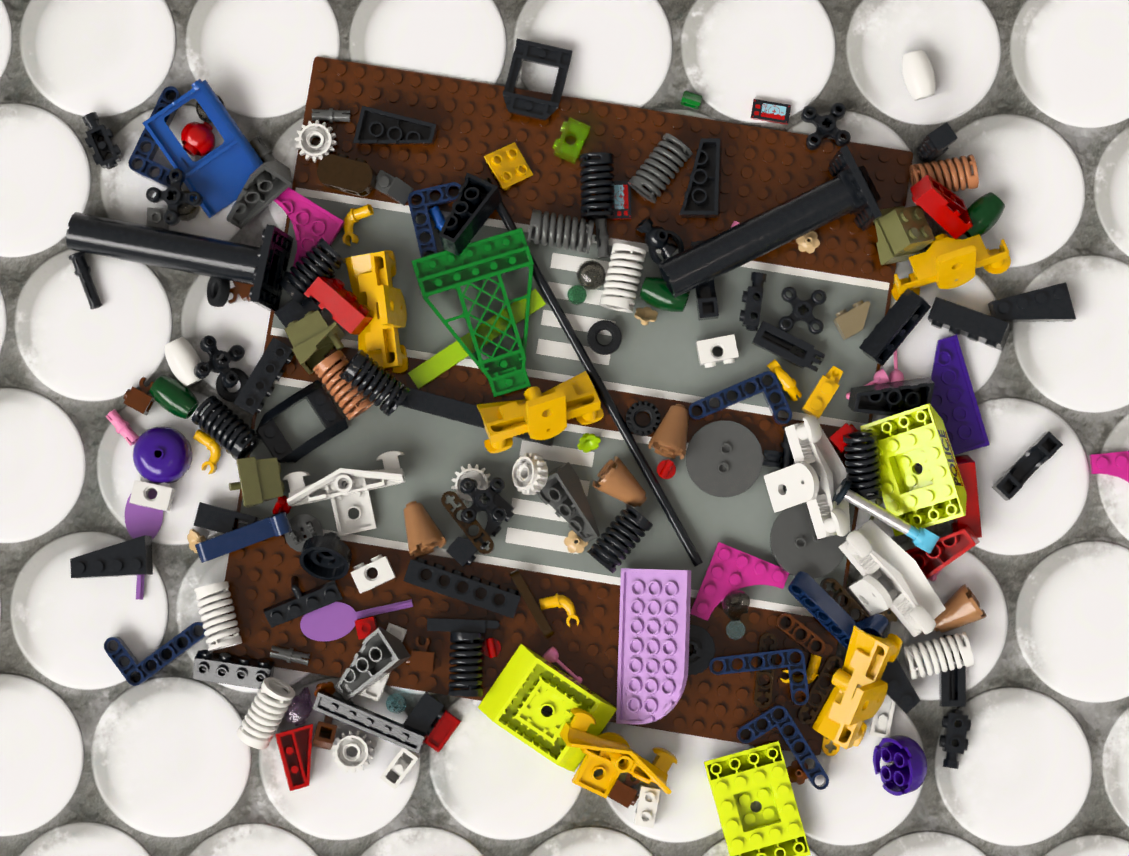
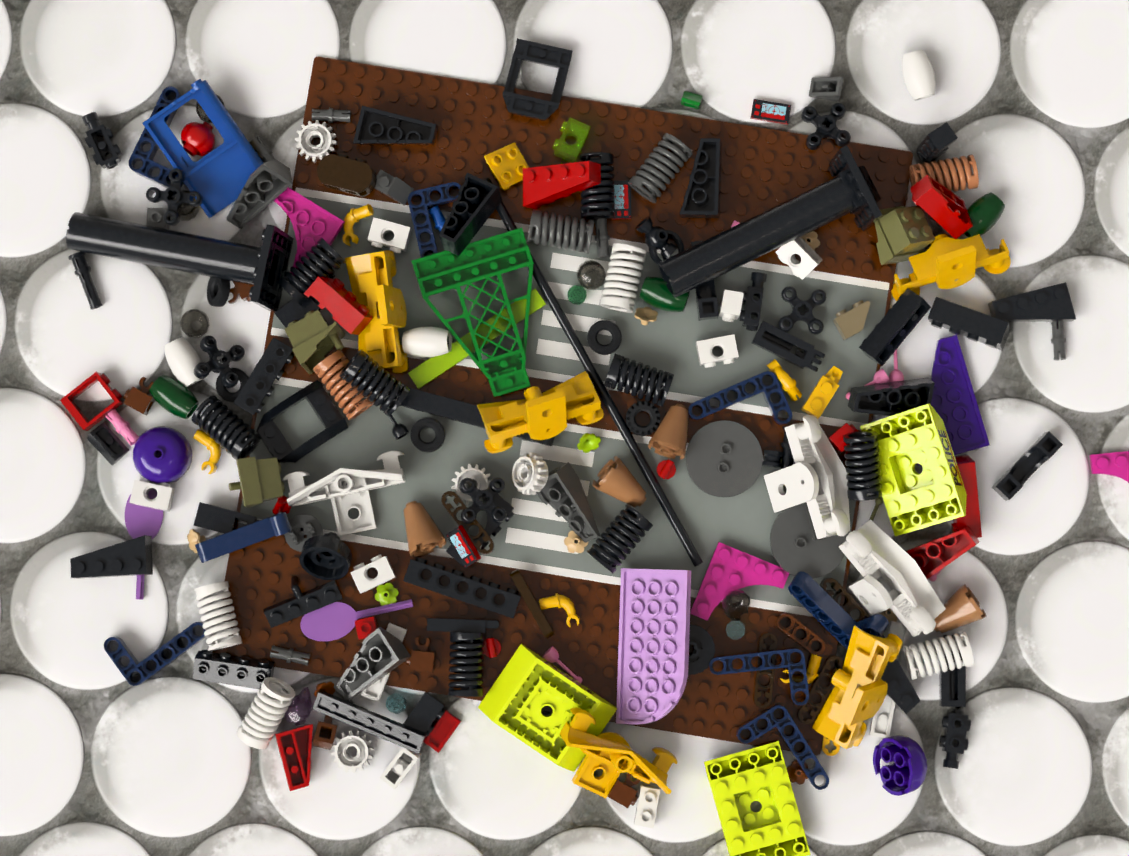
piece [832,477,940,554] -> none
none -> red window [60,372,123,431]
none -> black slope [87,422,129,465]
none -> clear smoke hair [180,309,210,338]
none -> white brick [367,217,412,253]
none -> lime plant [375,583,399,606]
none -> black hinge [381,399,409,440]
none -> white piece [402,326,452,357]
none -> black tyre [410,418,445,452]
none -> tile [446,525,481,568]
none -> red wedge [523,161,601,209]
none -> black piece [604,354,674,407]
none -> white brick [719,289,744,322]
none -> white brick [776,237,823,280]
none -> dark grey slope [809,77,843,102]
none -> dark grey pin [1051,321,1066,361]

